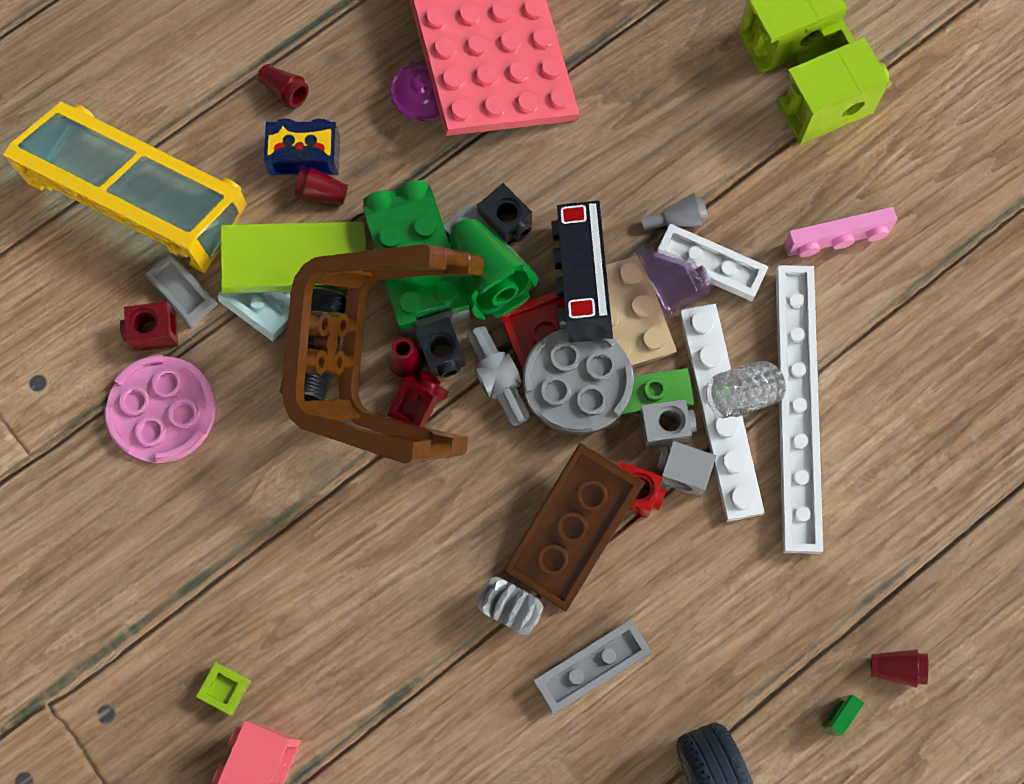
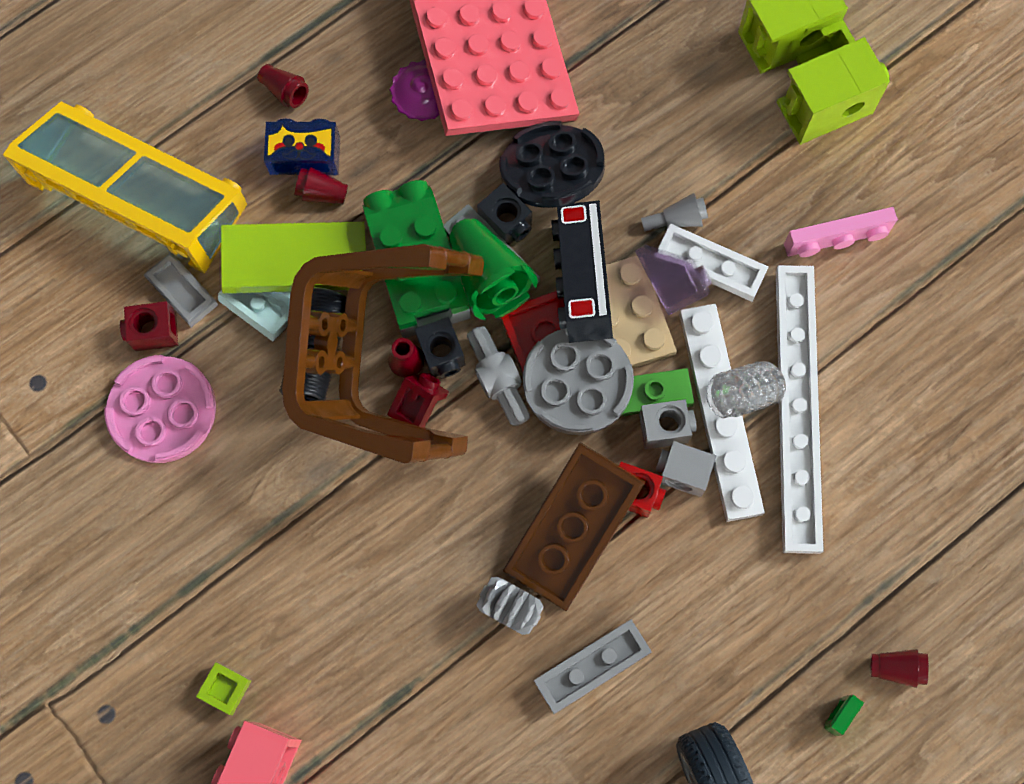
none -> black tile [499,121,605,208]

